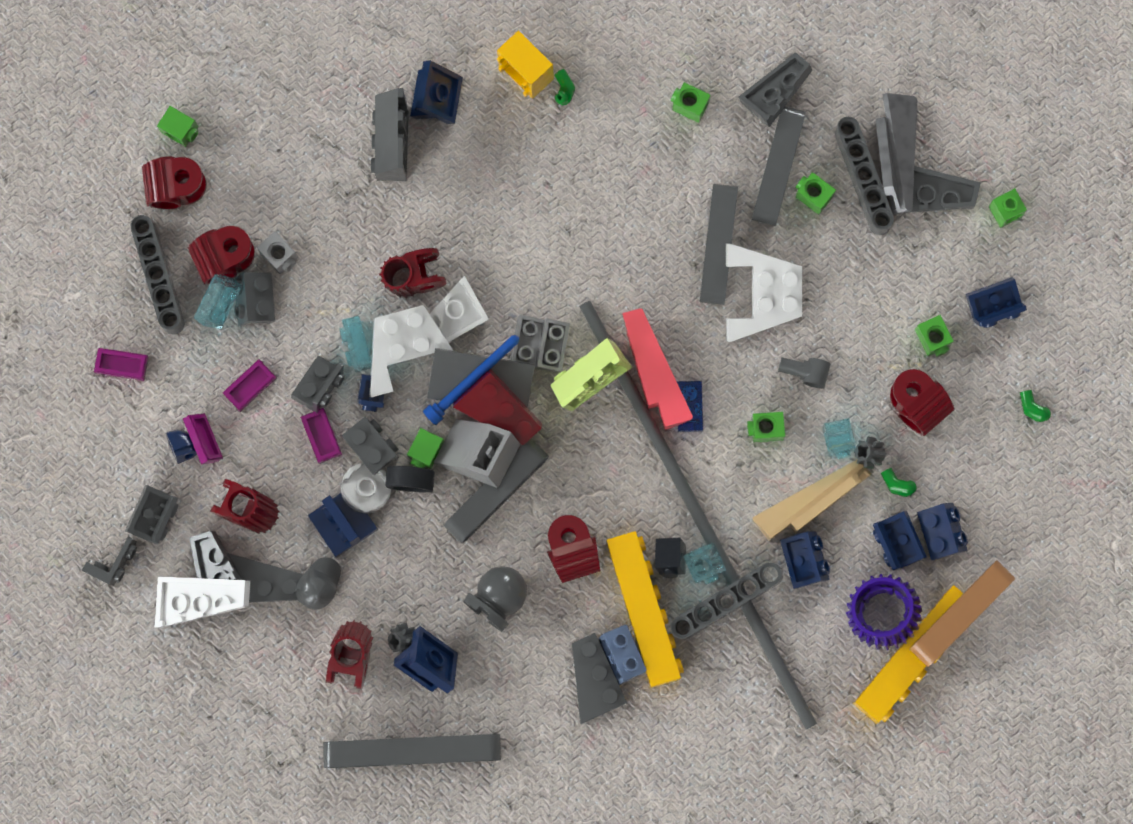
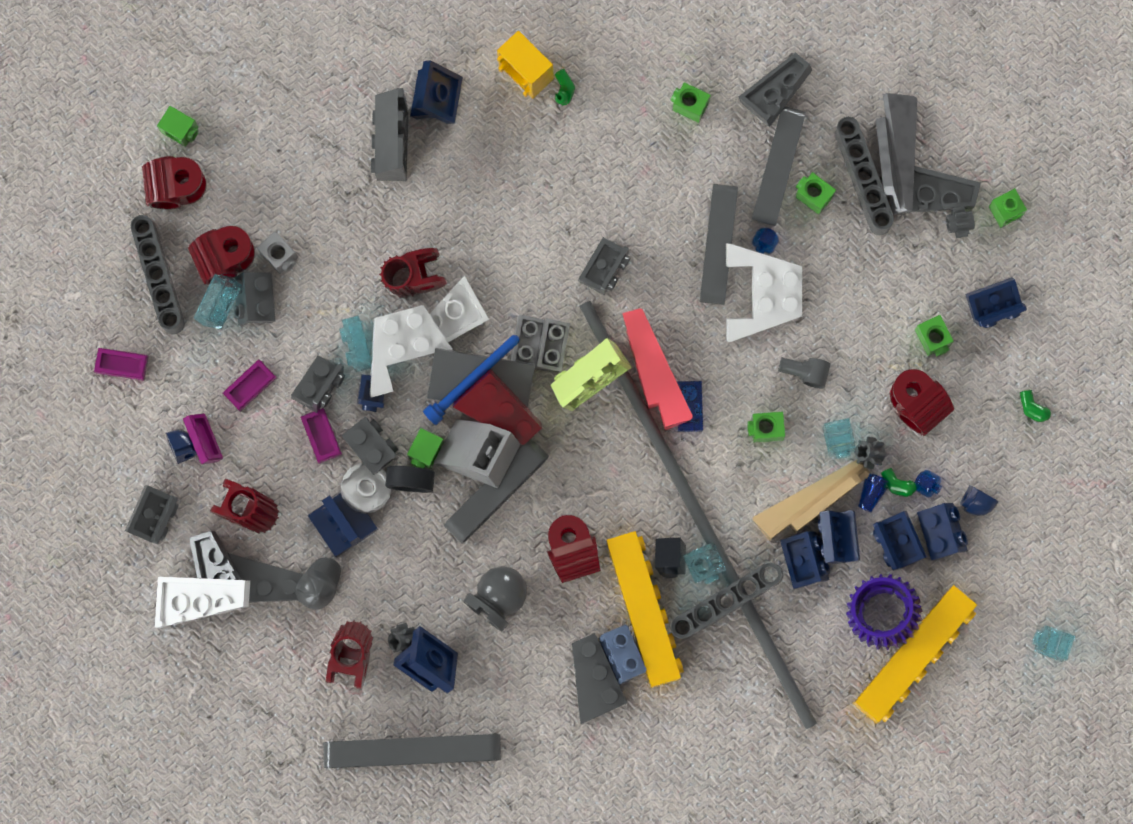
dark grey bracket [82,537,137,587] -> none
medium nougat beam [910,560,1016,667] -> none
none -> dark grey bracket [578,237,631,295]
none -> clear blue piece [752,228,779,254]
none -> dark blue bracket [818,510,860,564]
none -> clear blue cone [858,473,888,512]
none -> clear blue piece [915,470,942,498]
none -> dark grey gear [946,206,975,238]
none -> dark blue piece [960,485,999,516]
none -> clear light blue brick [1032,626,1075,662]

